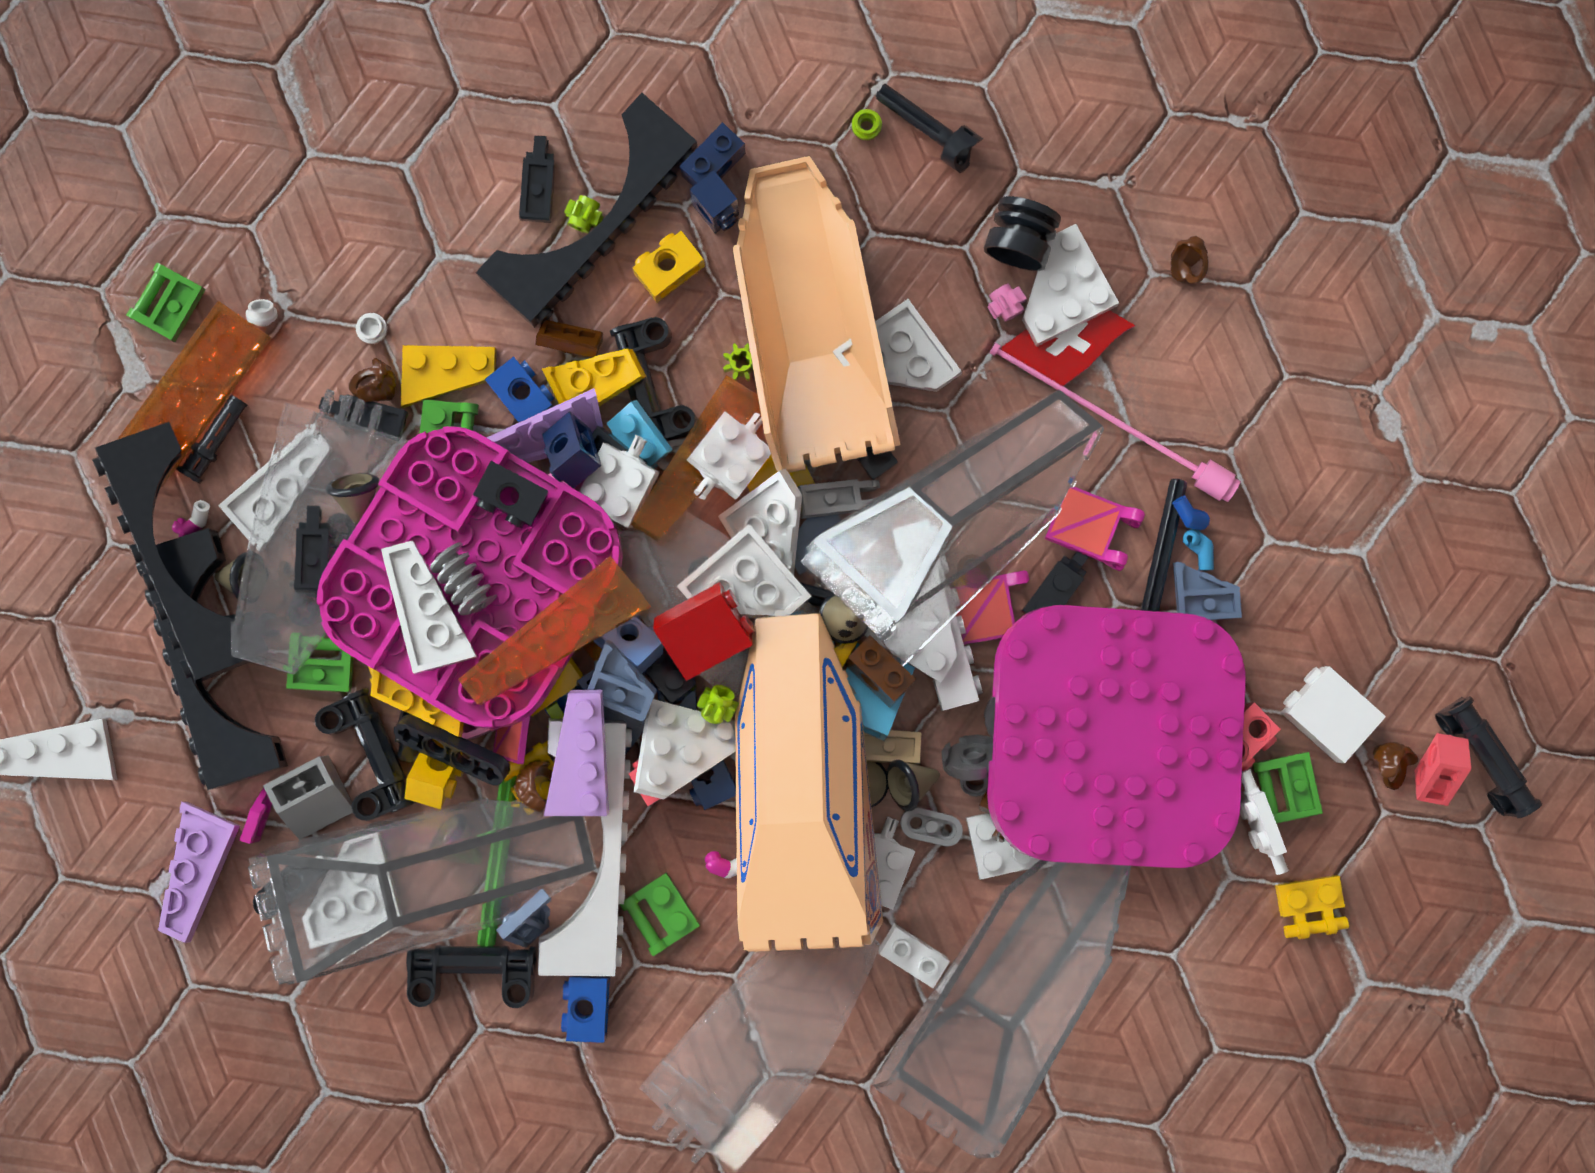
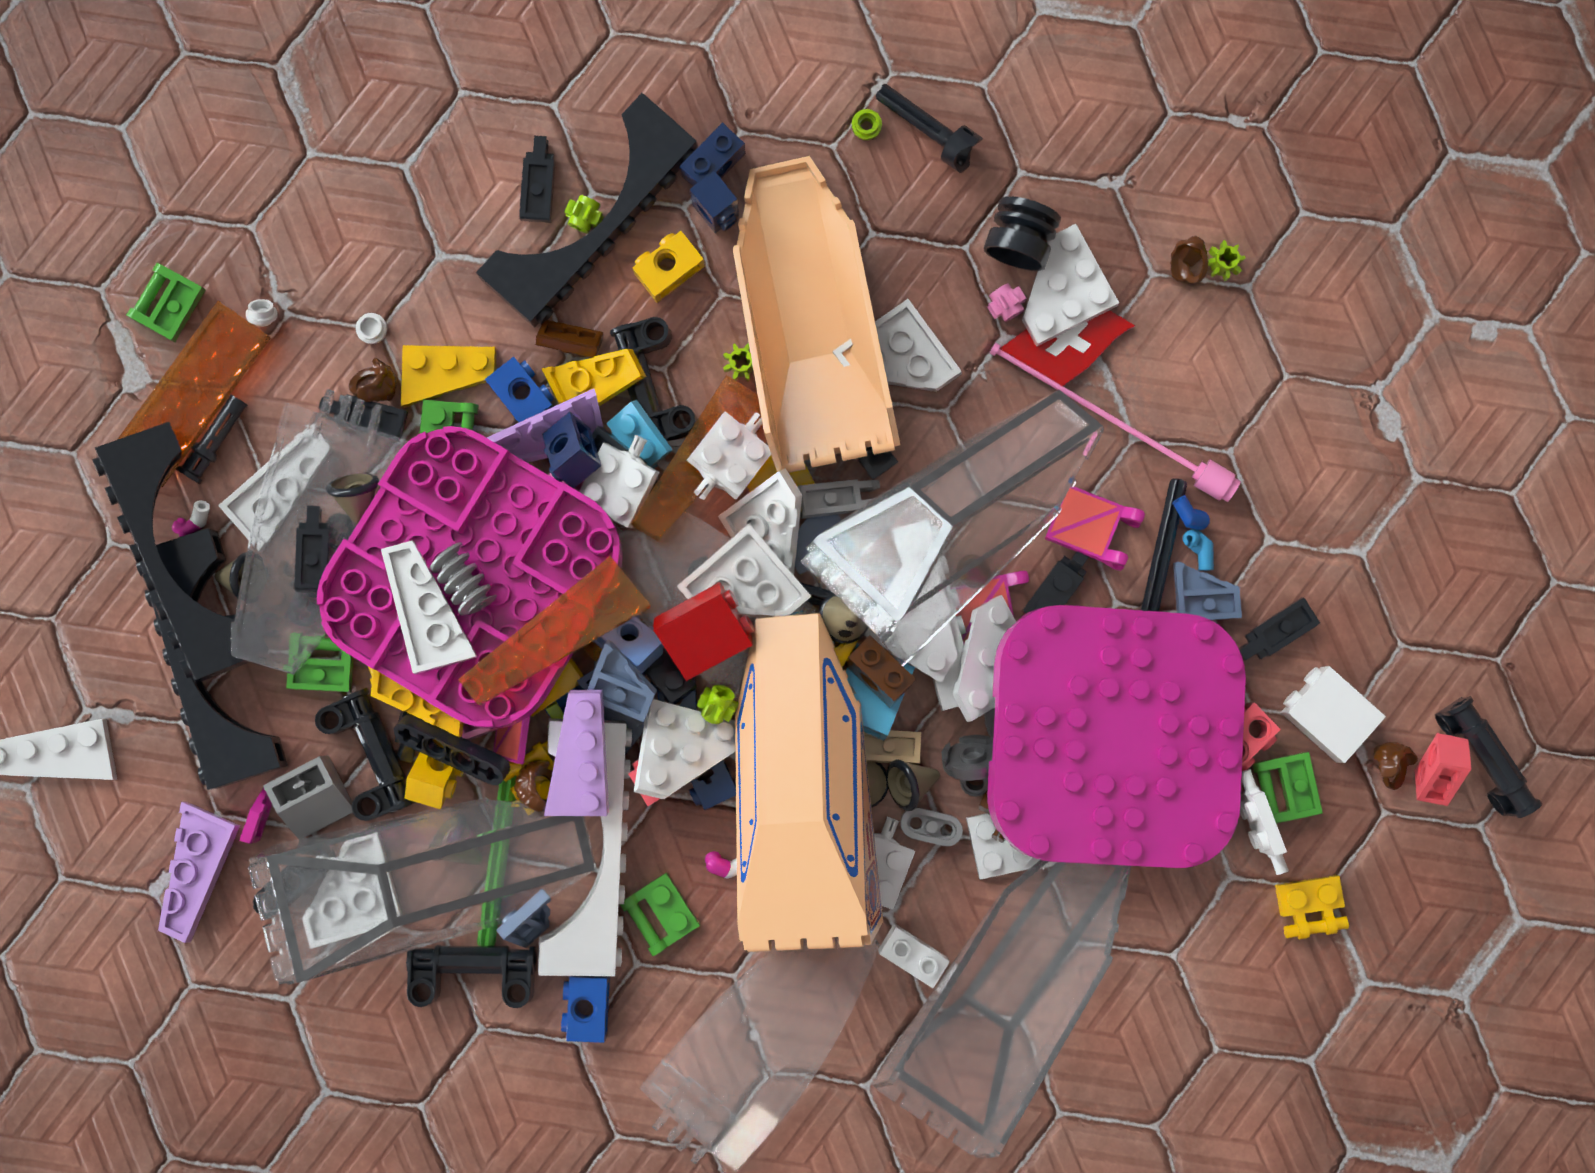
black brick [473,461,549,529] -> none
none -> white plate [953,595,1016,722]
none -> lime gear [1208,240,1246,281]
none -> black hinge [1239,597,1320,661]

